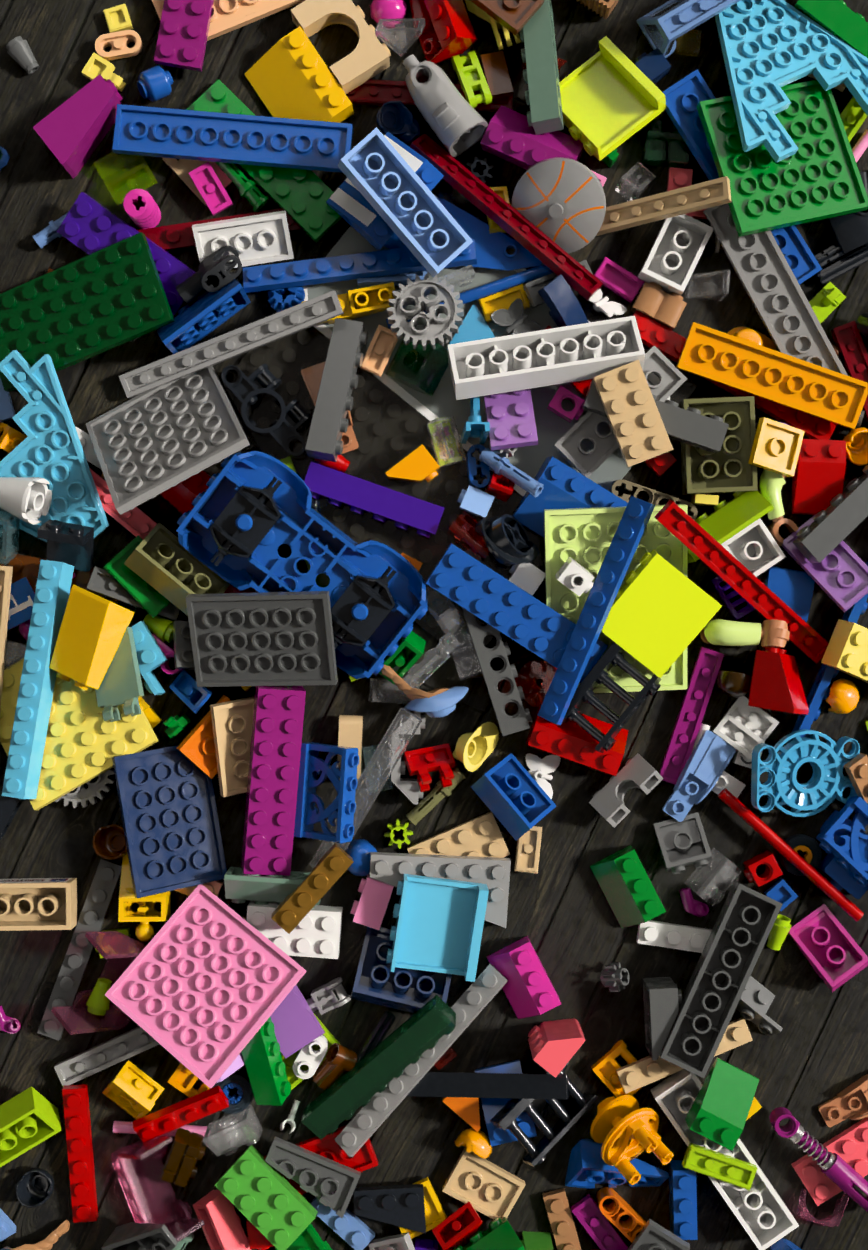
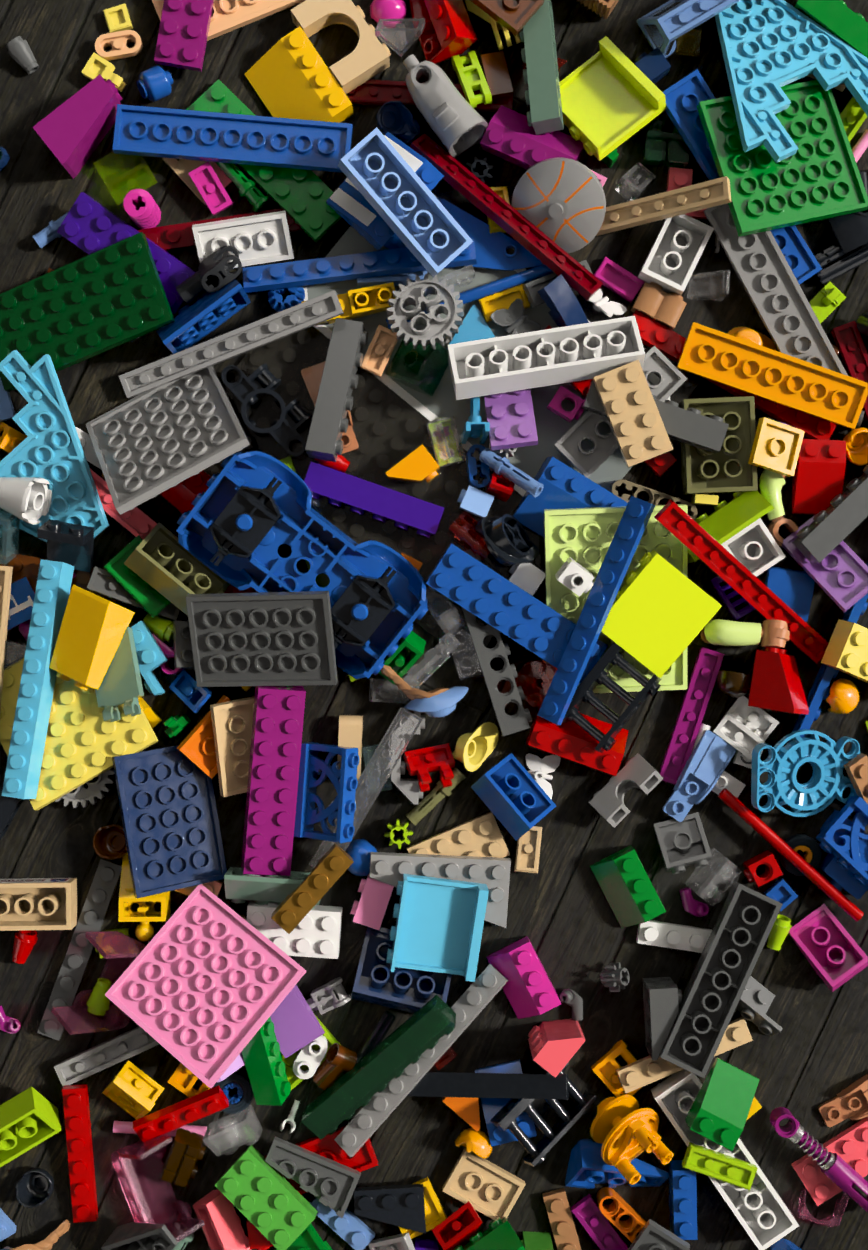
none -> red cone [12,930,38,964]
none -> dark grey arm [560,989,583,1021]

